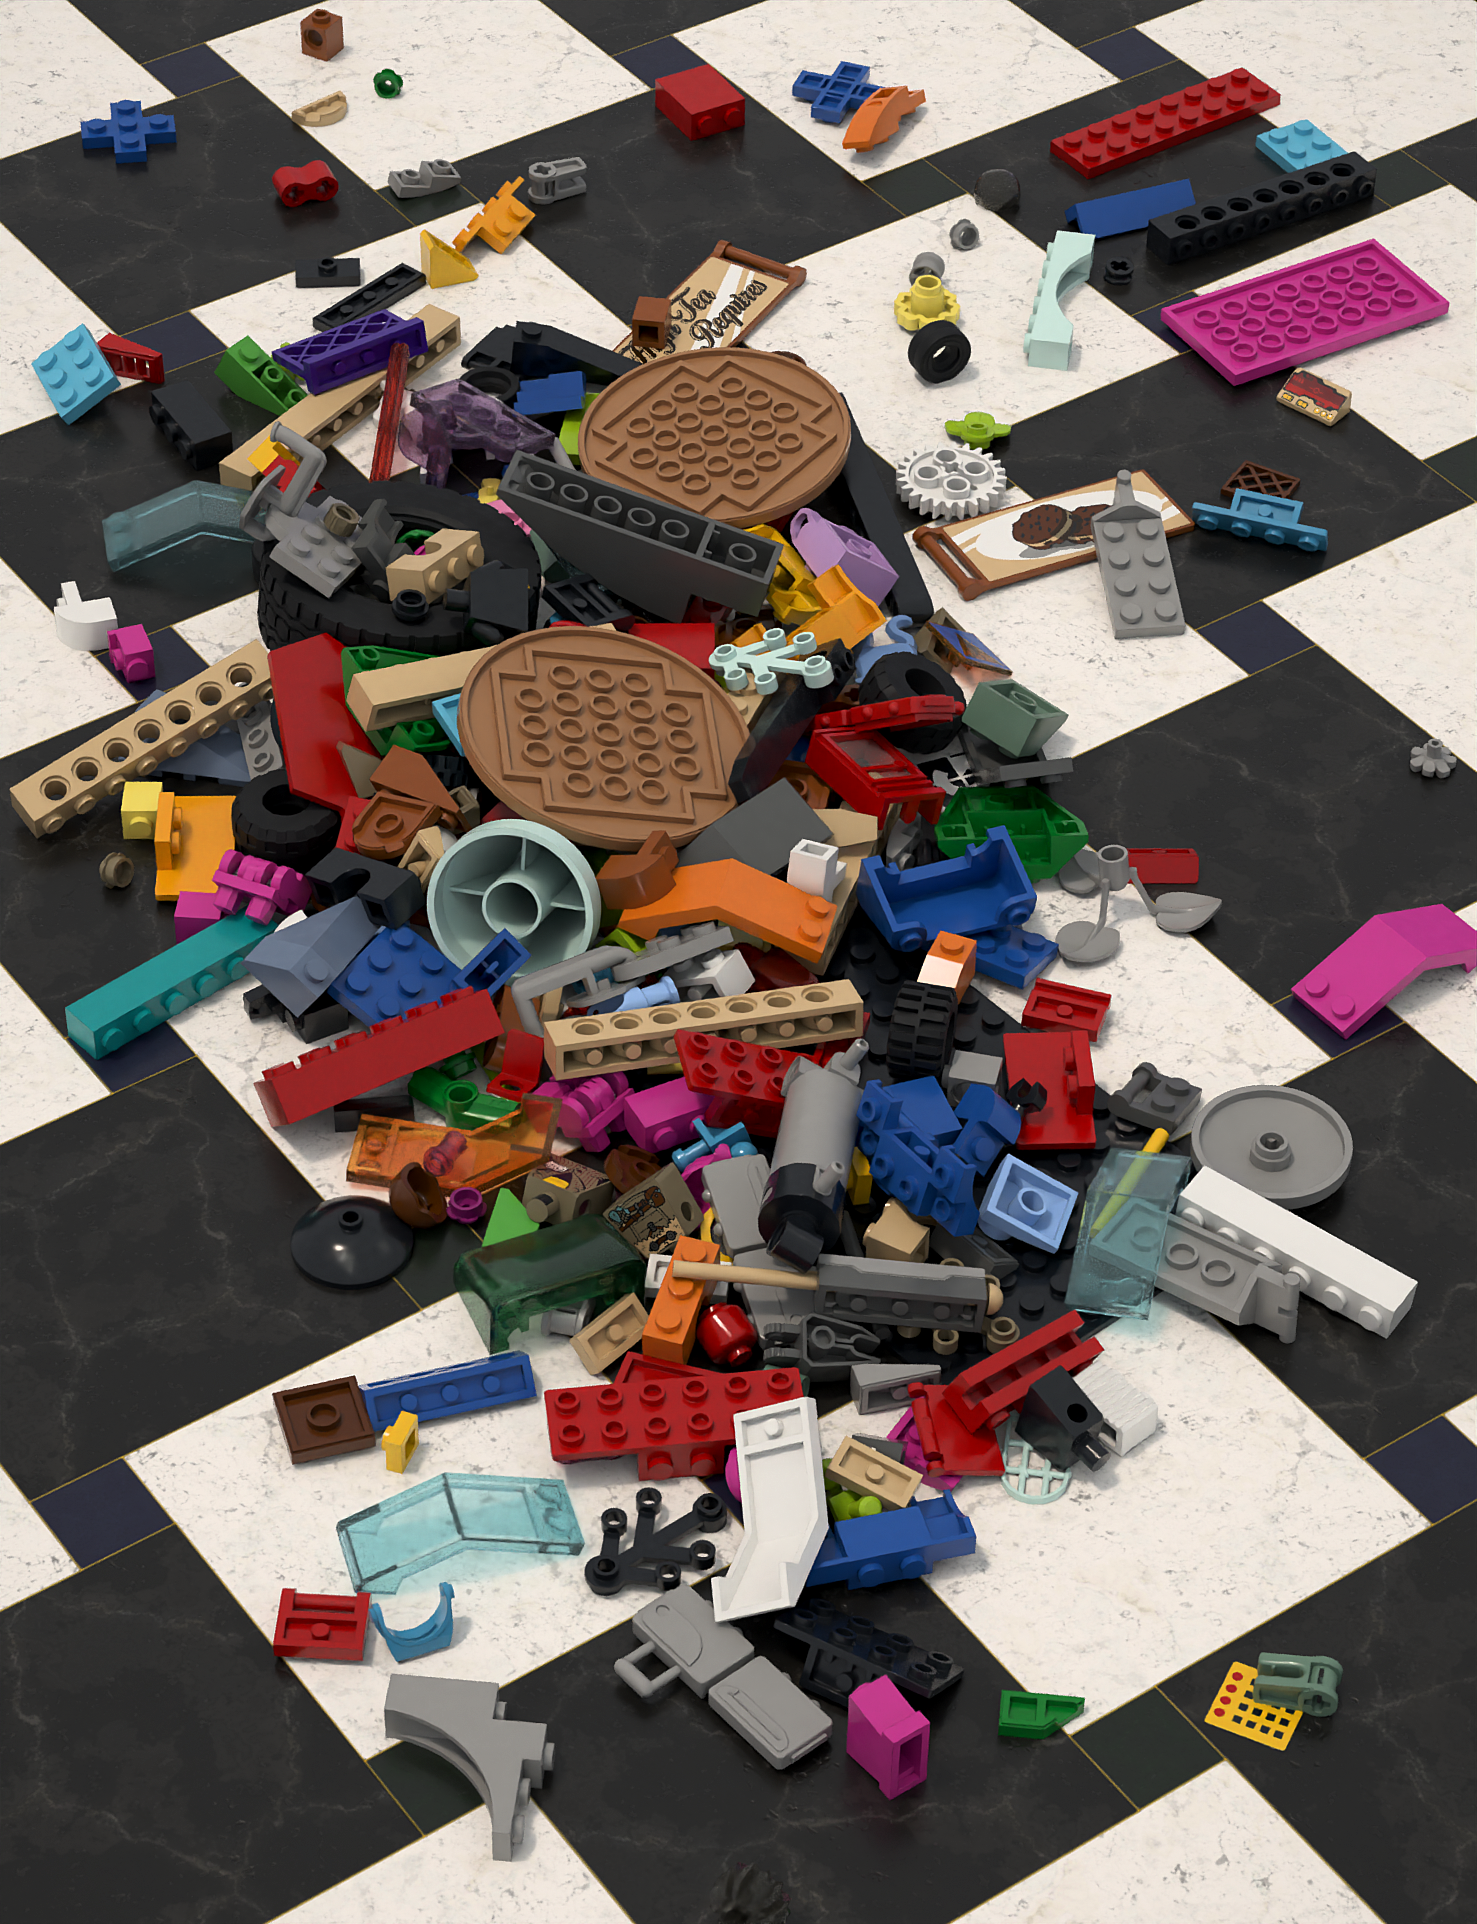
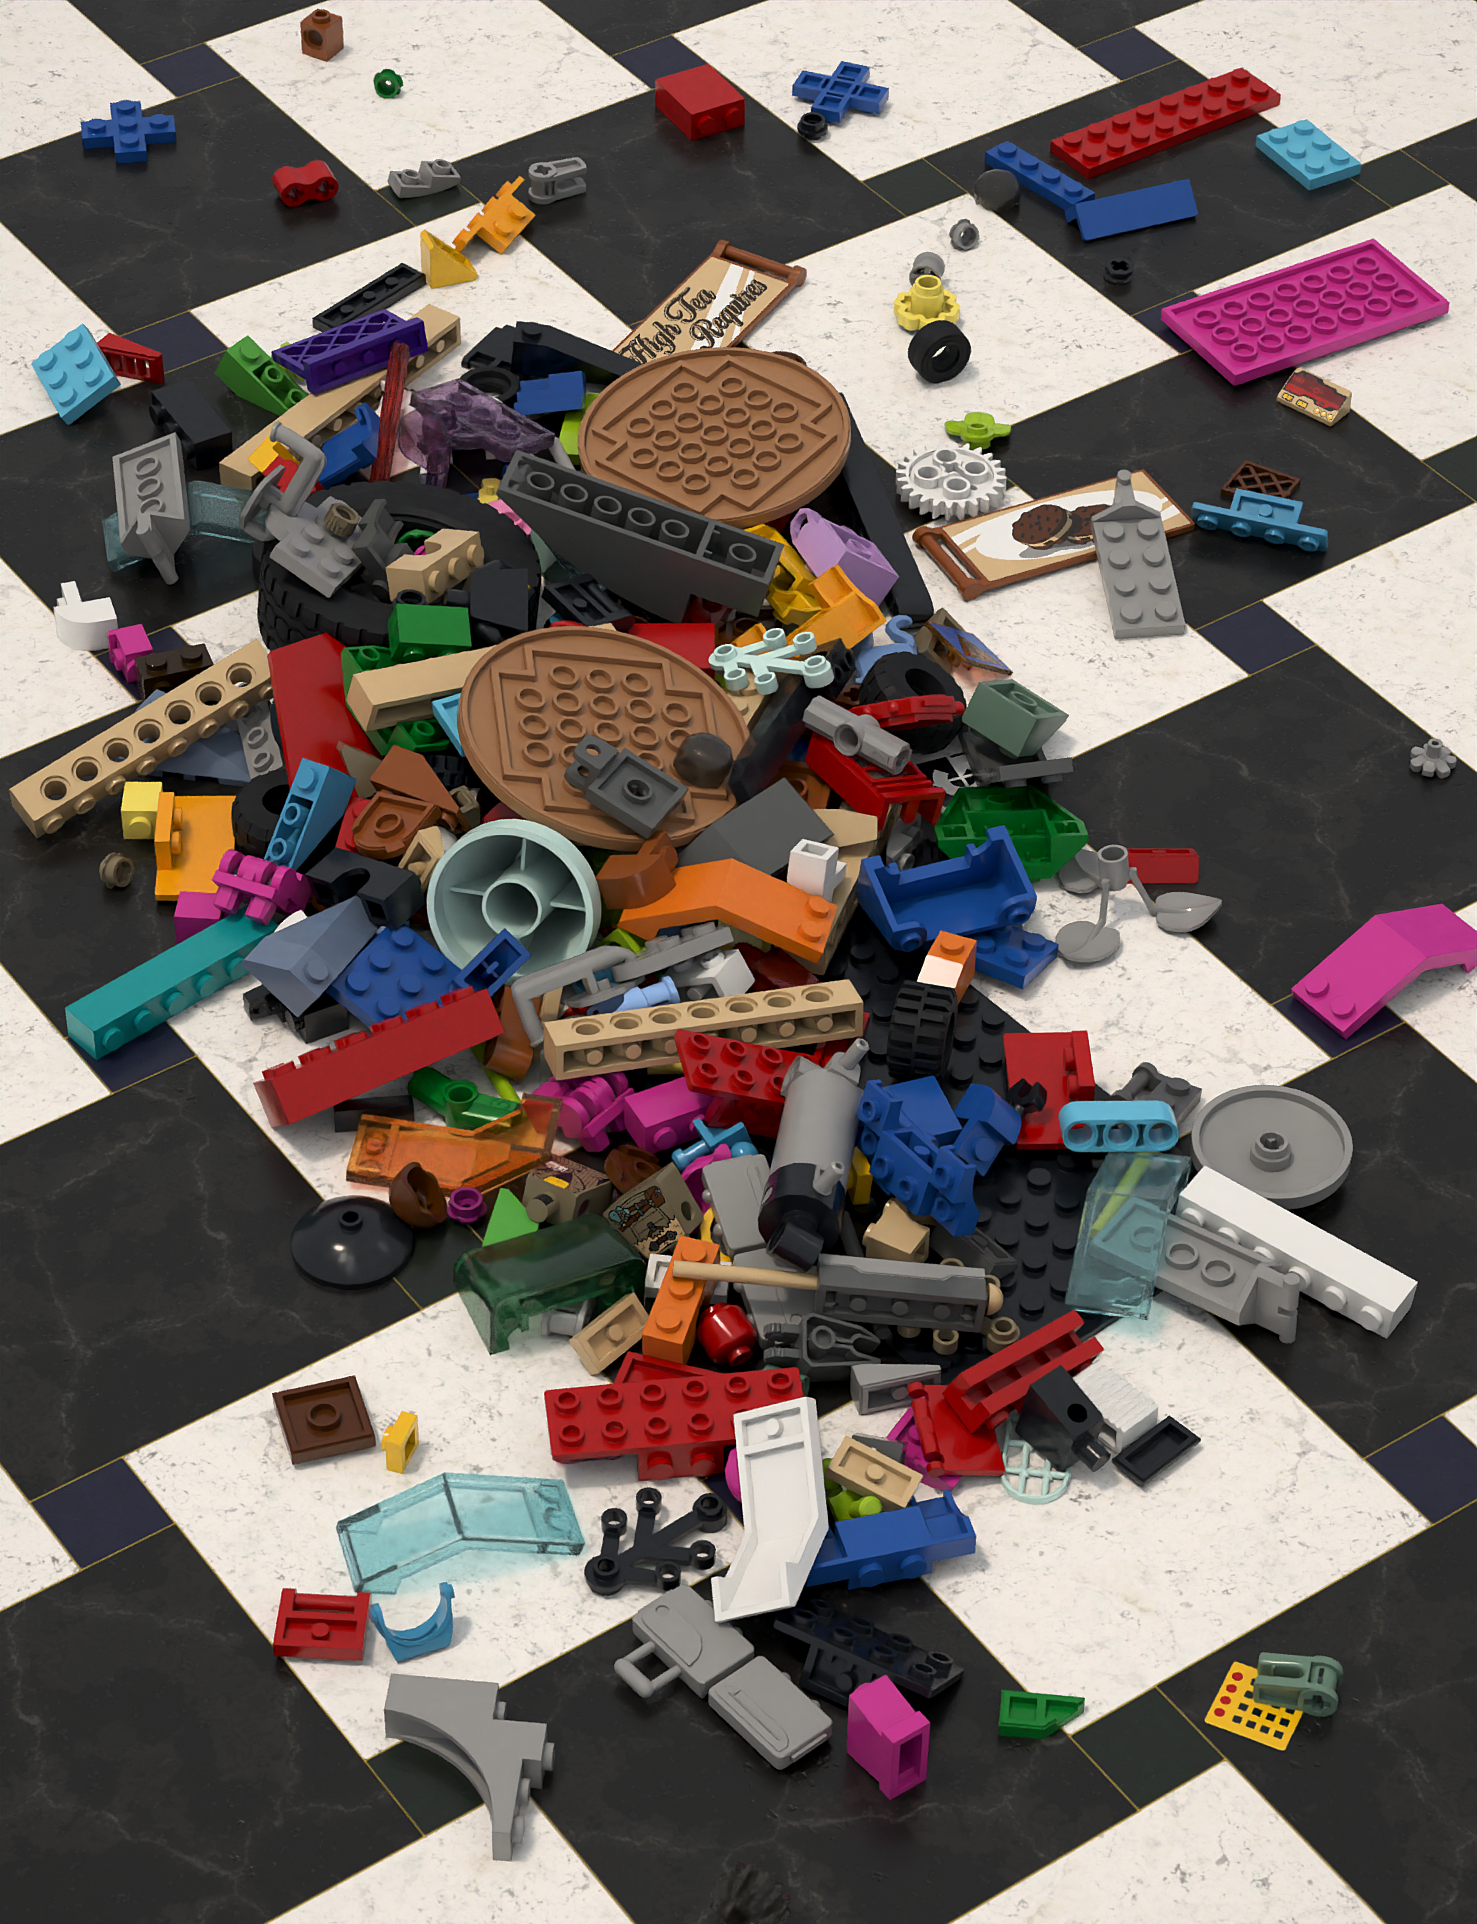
tan tile [292,91,347,127] -> none
black plate [295,257,361,288] -> none
blue fence [358,1350,537,1432] -> none
clear pink pin [423,1131,468,1177] -> none
green plate [438,1050,477,1081] -> none
red bracket [486,1029,544,1103] -> none
dark orange brick [632,296,672,349] -> none
orange slope [842,86,926,153] -> none
light grey brick [941,1050,1003,1107] -> none
light blue slope [978,1154,1078,1254] -> none
red plate [1021,978,1112,1043] -> none
light aqua arch [1023,230,1095,371] -> none
black brick [1146,151,1377,265] -> none
none -> light grey hinge [113,432,191,585]
none -> dark brown brick [134,643,214,703]
none -> dark azure slope [264,758,357,871]
none -> blue piece [318,402,380,489]
none -> green brick [387,604,472,663]
none -> dark grey plate [564,735,689,839]
none -> clear smoke hair [673,732,734,788]
none -> black plate [797,112,828,140]
none -> light grey piece [802,696,912,775]
none -> blue plate [985,141,1095,210]
none -> medium azure beam [1058,1100,1179,1152]
none -> black tile [1111,1415,1201,1487]

